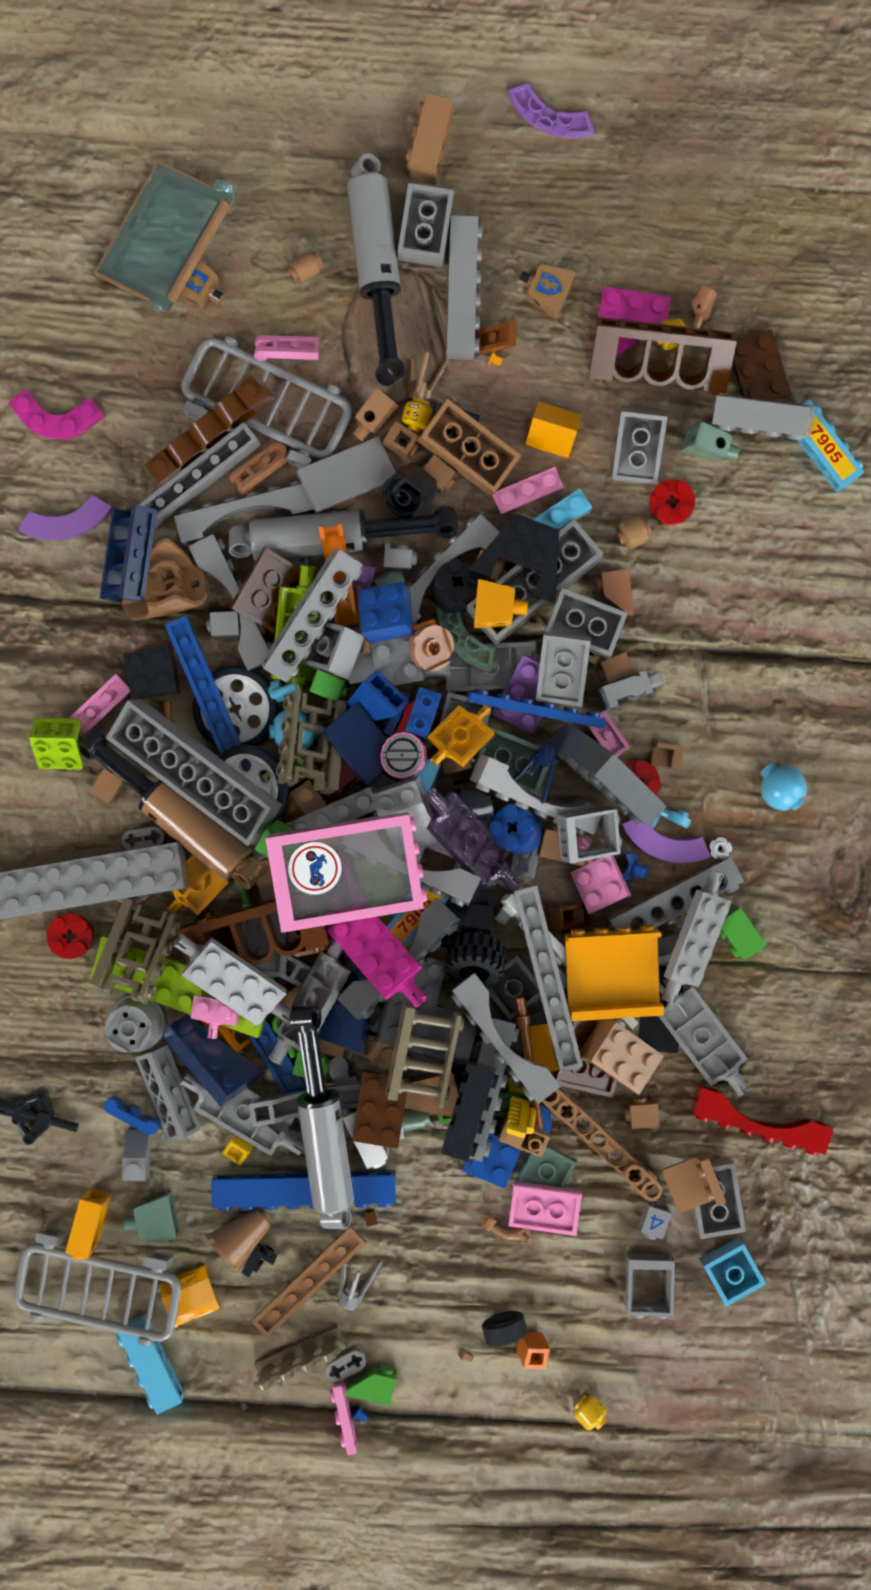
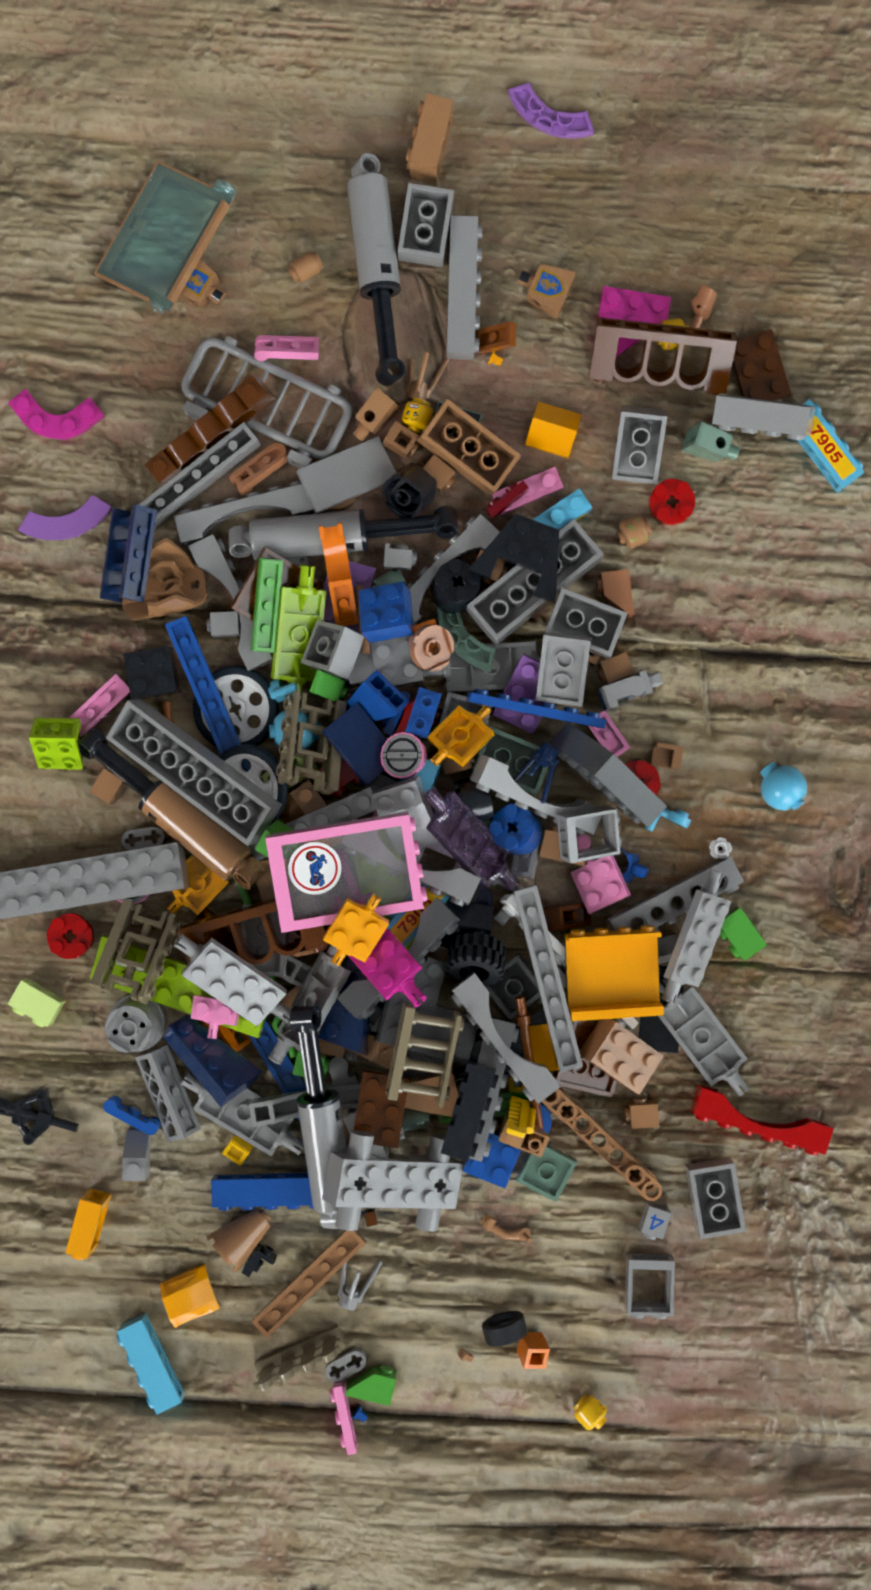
light grey bar [14,1228,181,1346] -> none
sand green torso [123,1191,180,1241] -> none
light grey brick [261,546,363,682] -> none
light orange torso [474,579,528,628] -> none
bright pink tile [508,1181,582,1236] -> none
medium lavender tile [621,818,711,863] -> none
medium nougat bracket [662,1153,726,1213] -> none
medium azure brick [699,1236,766,1307] -> none
none -> yellowish green brick [8,978,66,1027]
none -> bright green tile [250,558,283,653]
none -> light grey piece [322,1130,463,1232]
none -> light orange plate [323,894,389,966]
none -> dark red plate [486,481,529,520]

